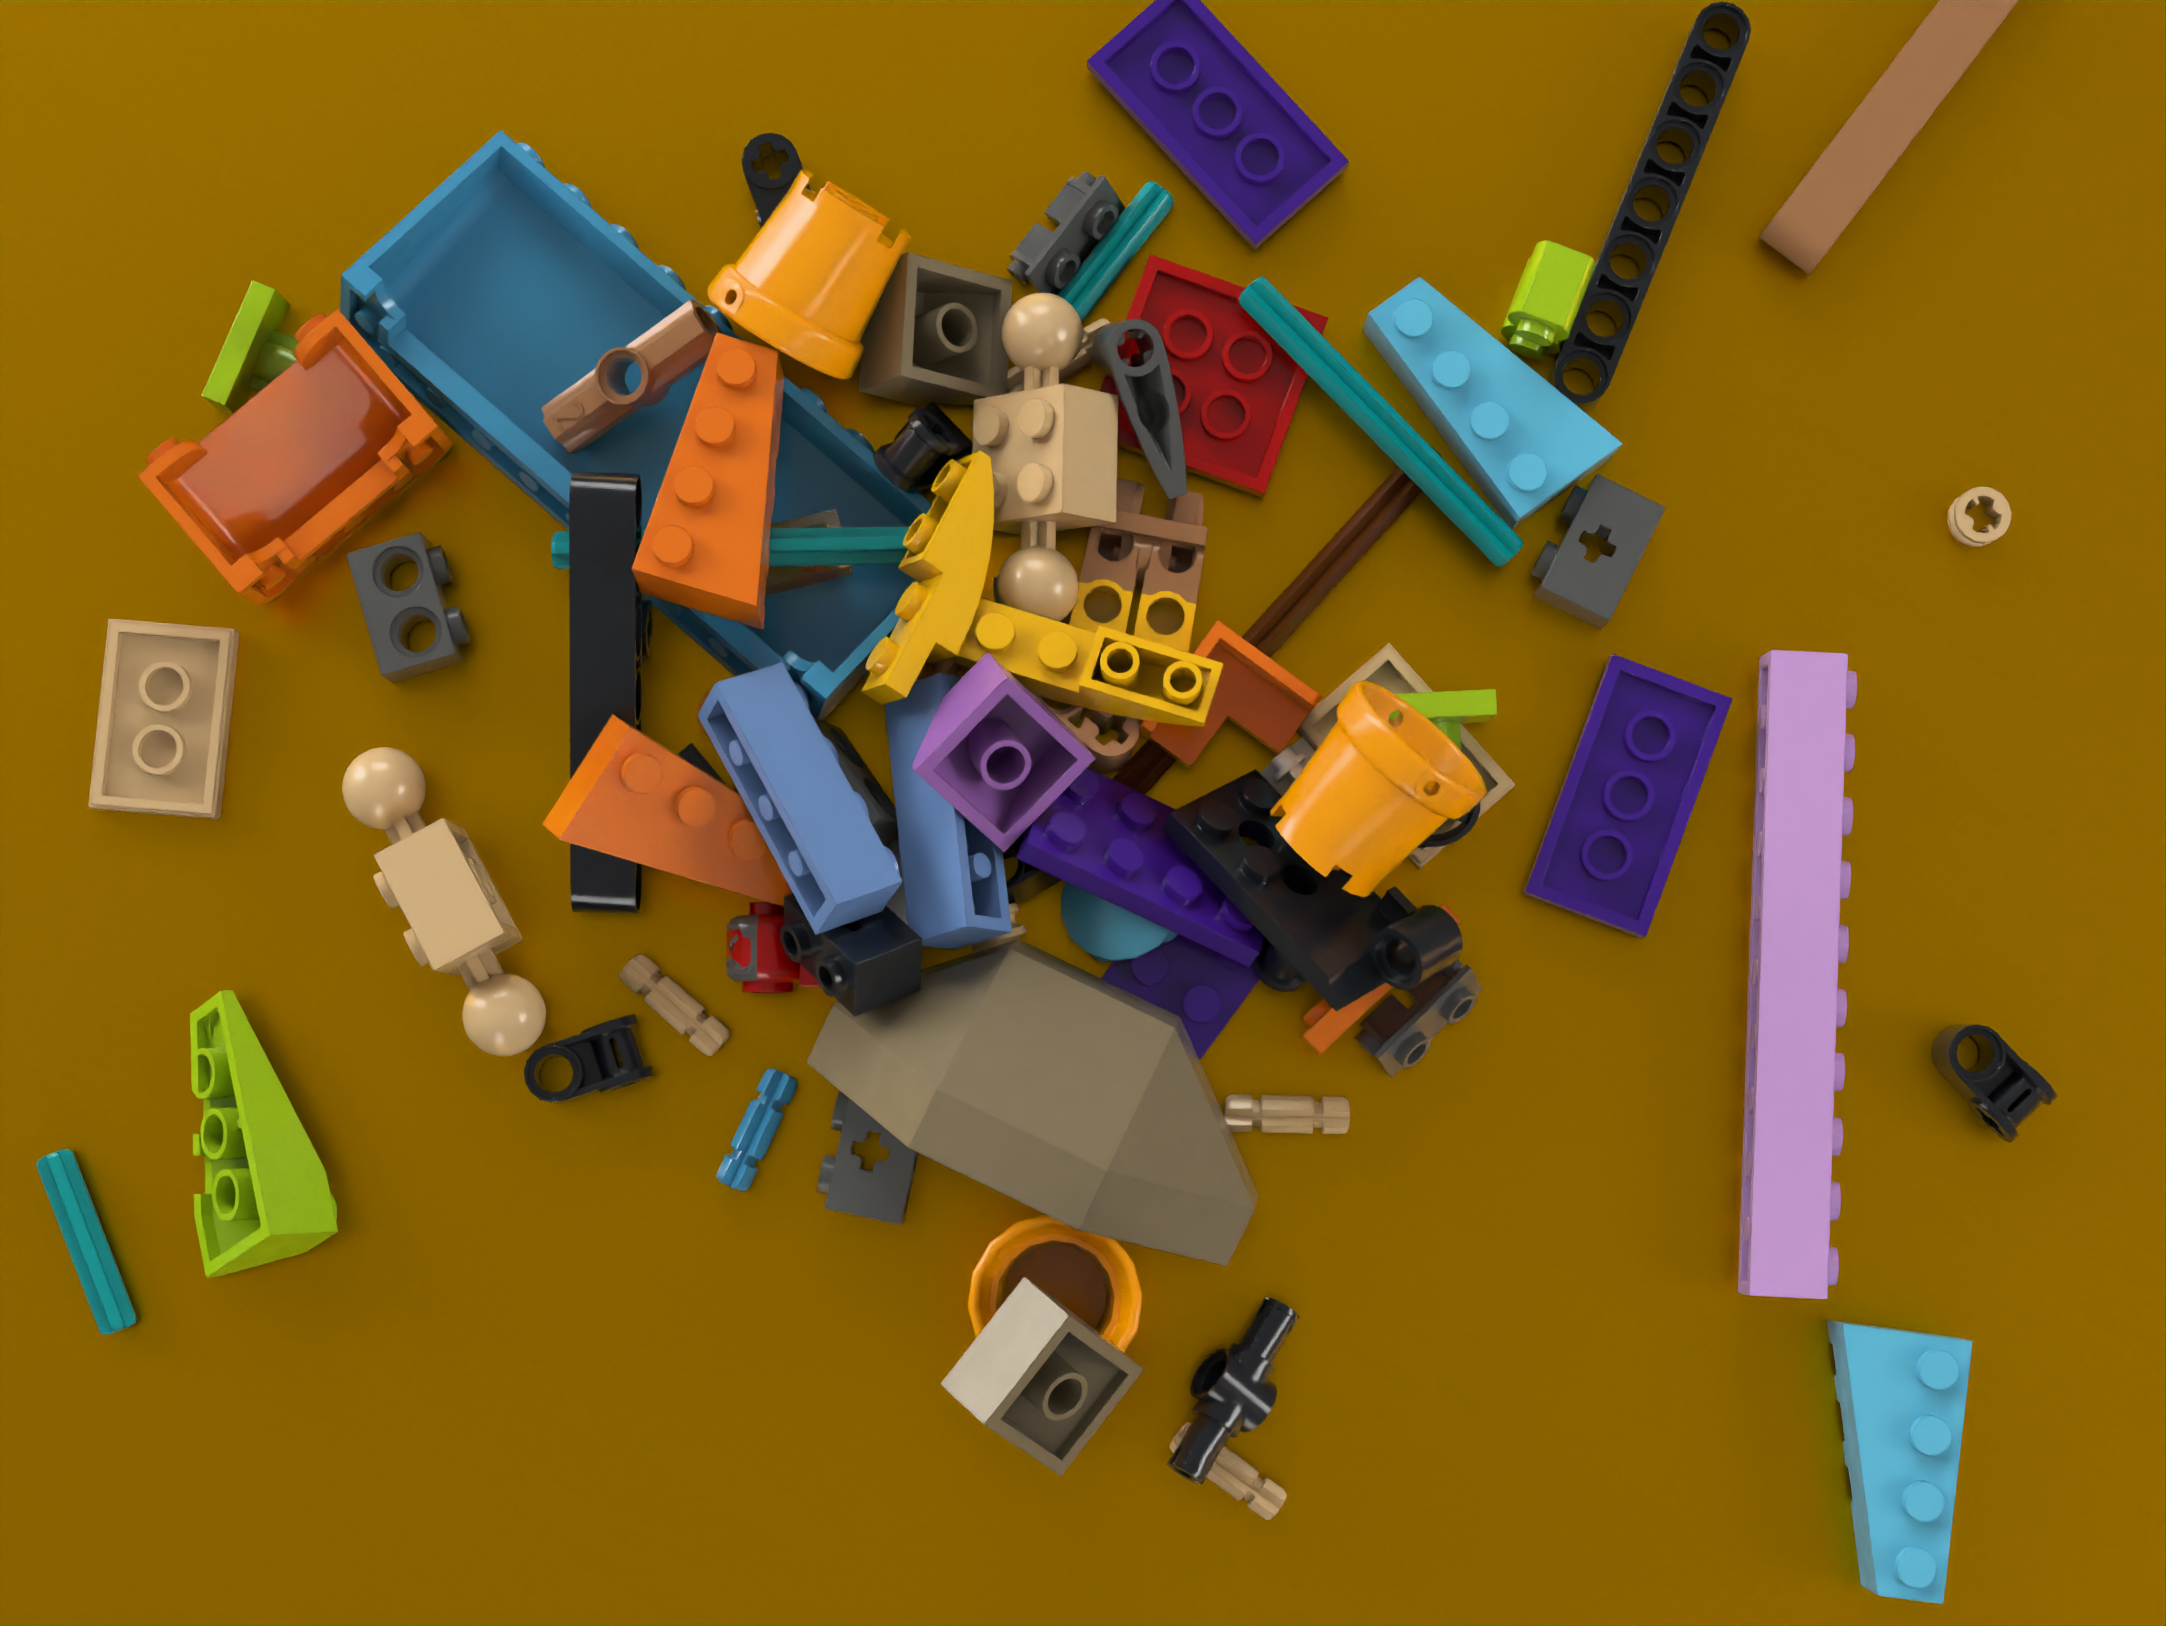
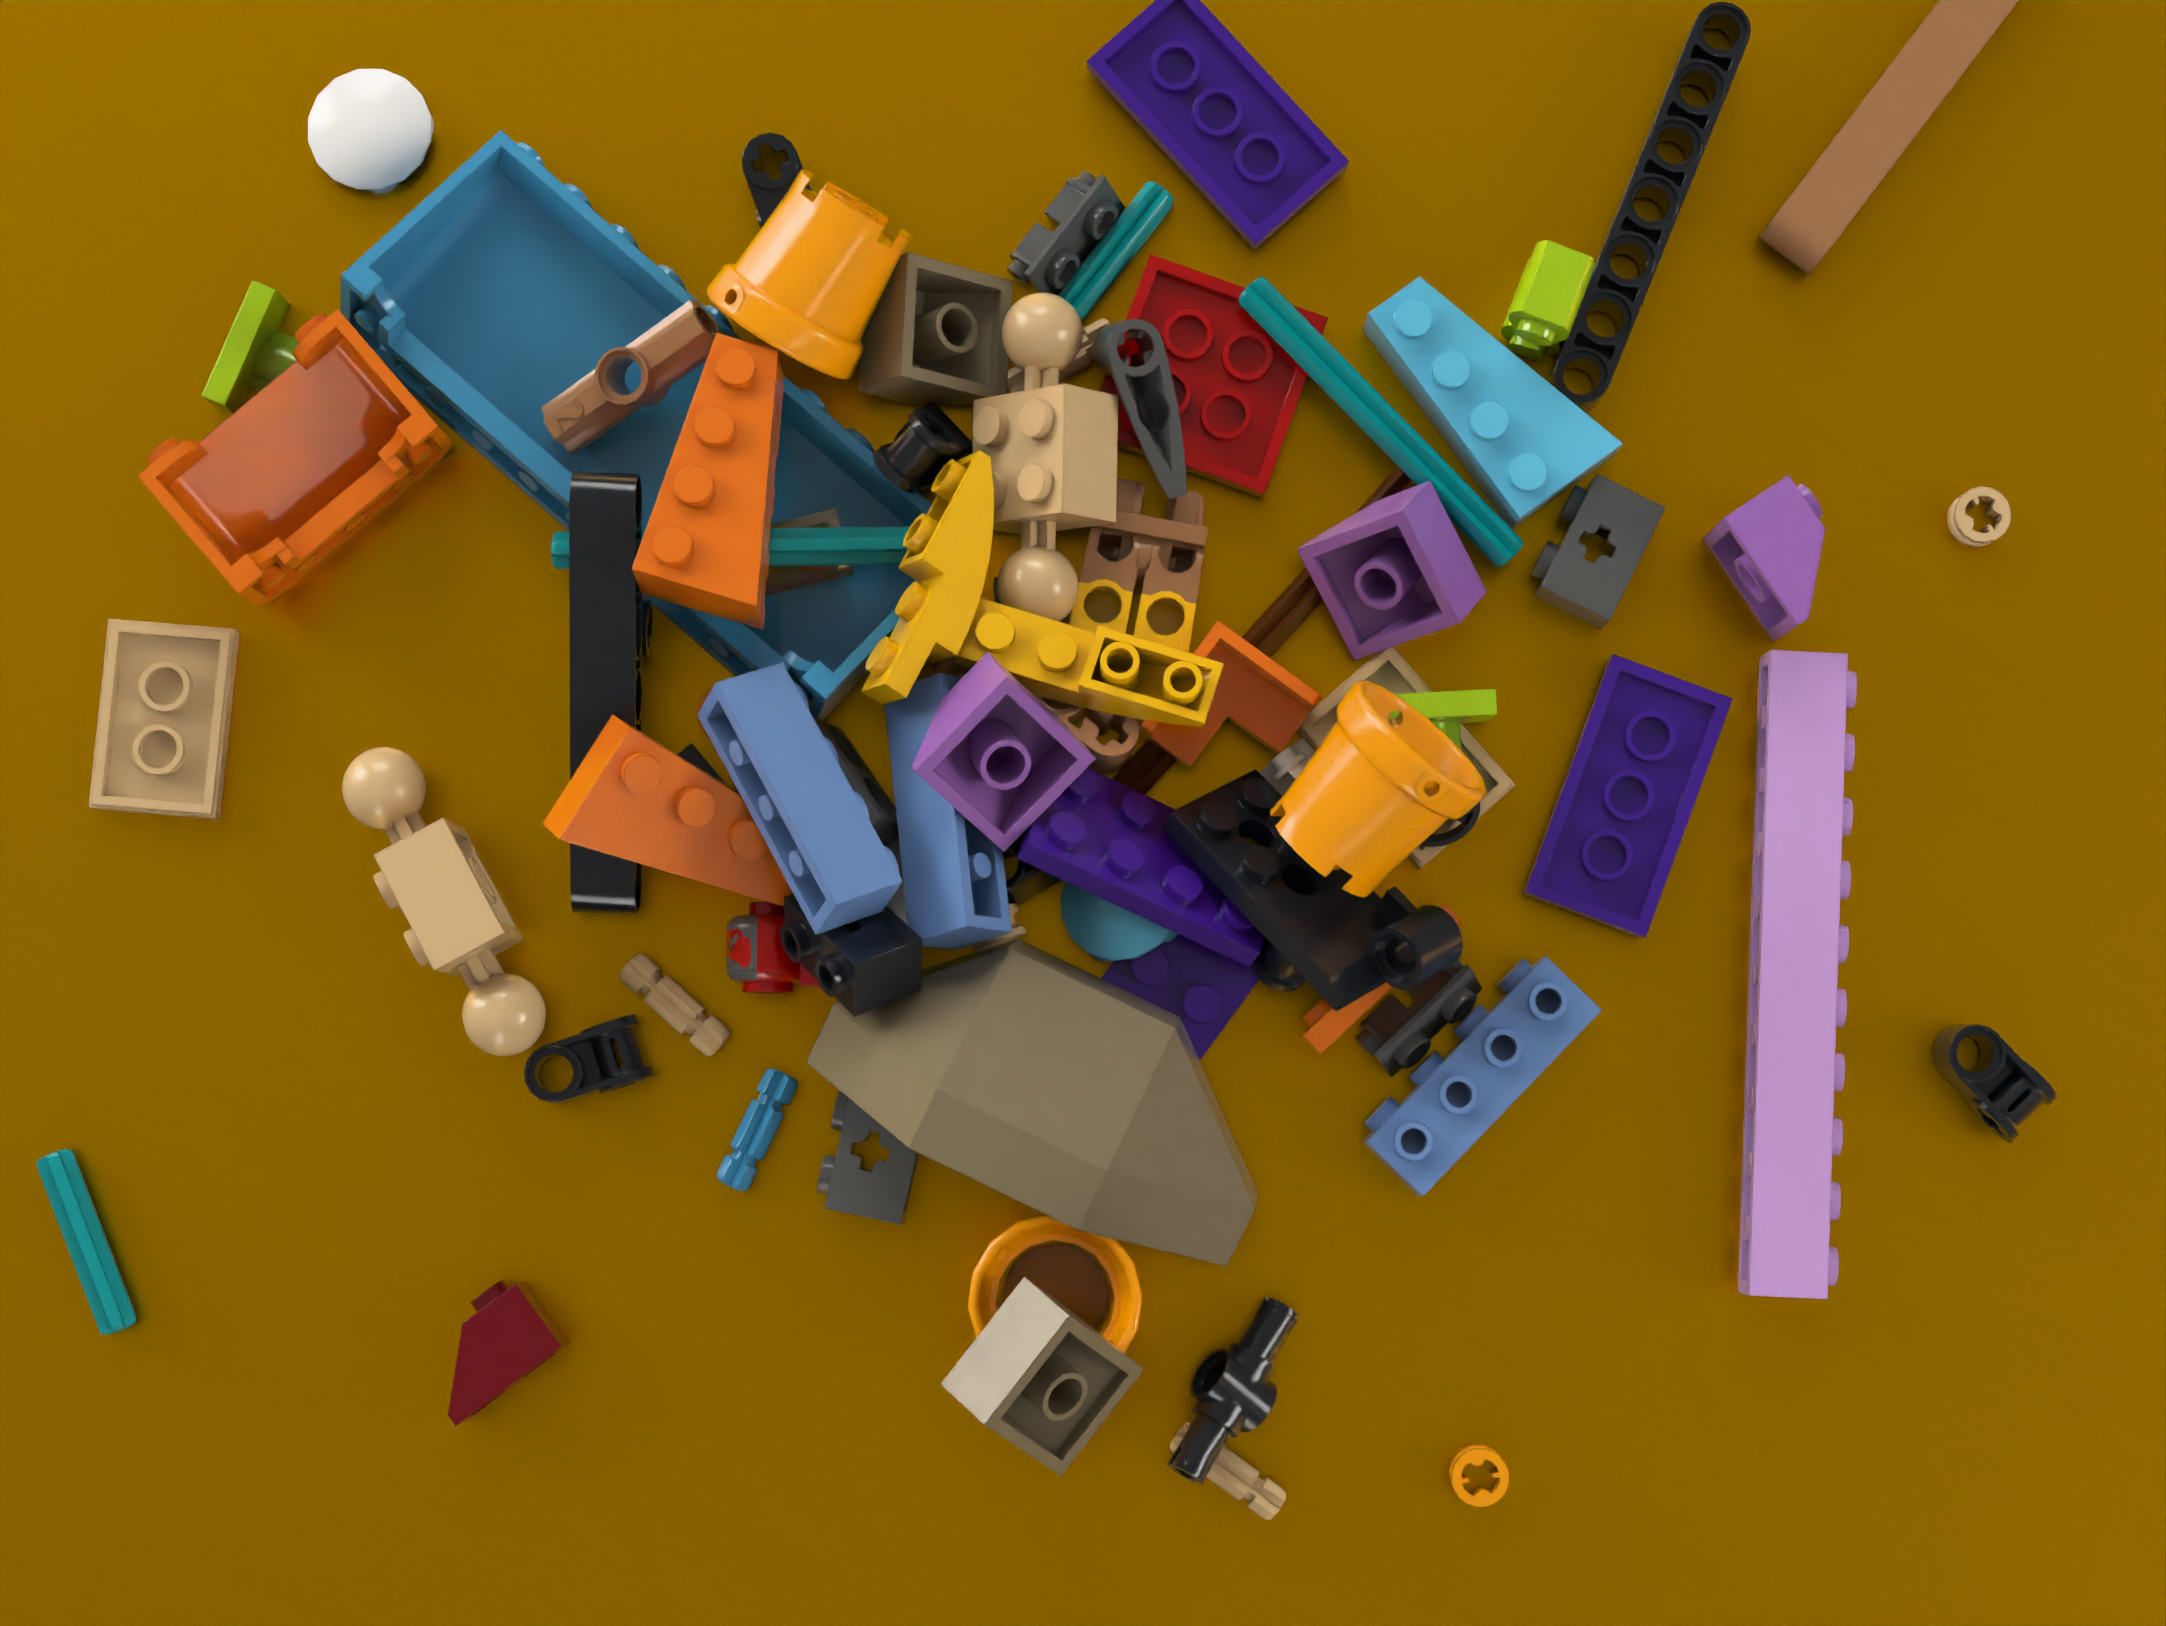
lime wedge [190,990,338,1278] -> none
dark grey brick [346,532,470,683] -> none
tan axle [1224,1094,1350,1134] -> none
medium azure wedge [1827,1320,1973,1604] -> none
none -> white dish [308,69,434,194]
none -> dark red slope [448,1280,570,1426]
none -> medium lavender slope [1297,481,1487,660]
none -> medium blue brick [1362,956,1602,1196]
none -> light orange bush [1449,1445,1509,1507]
none -> medium lavender slope [1702,475,1825,643]

